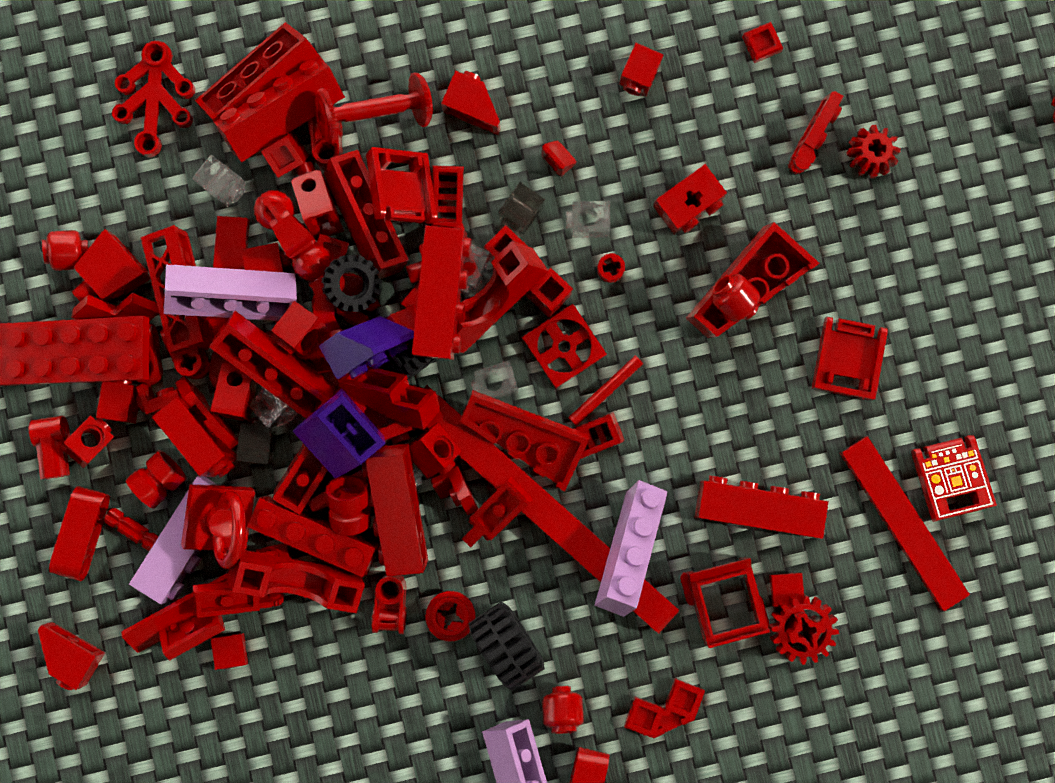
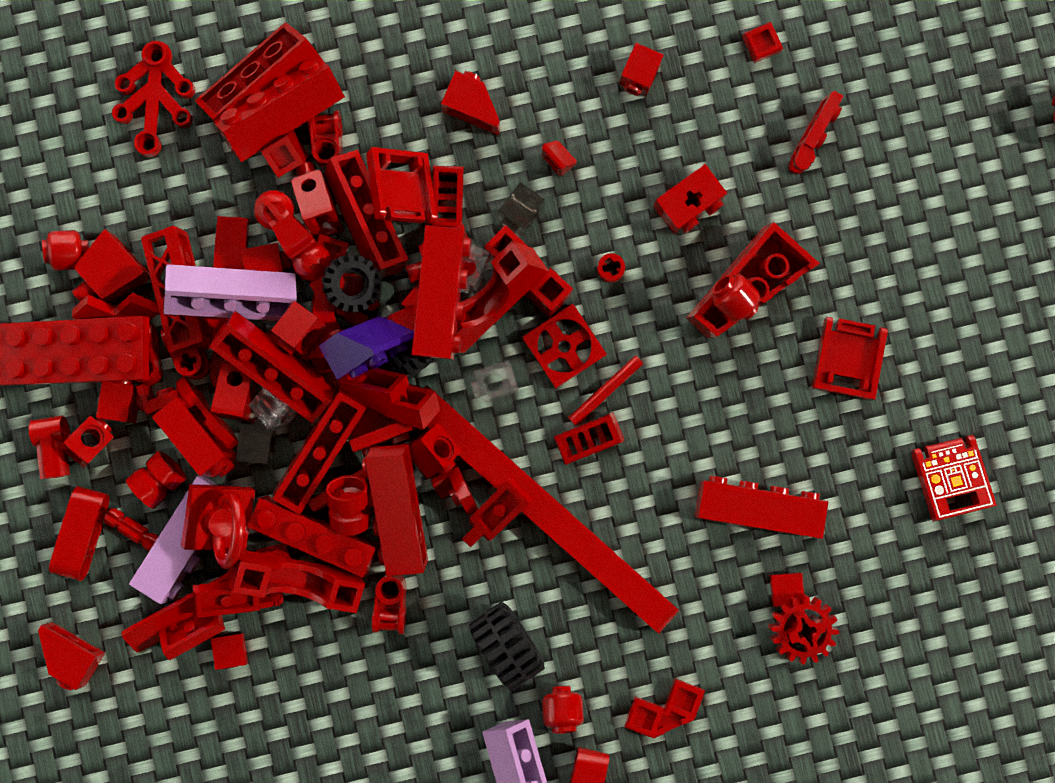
clear brick [192,155,246,207] -> none
dark purple slope [293,389,386,479] -> none
red hose [314,73,433,144] -> none
red gear [425,591,476,641] -> none
red wing [460,390,589,492] -> none
clear brick [566,201,610,238] -> none
lavender brick [594,480,668,617] -> none
red piece [680,556,770,648] -> none
red tile [840,436,970,611] -> none
red gear [846,125,901,178] -> none

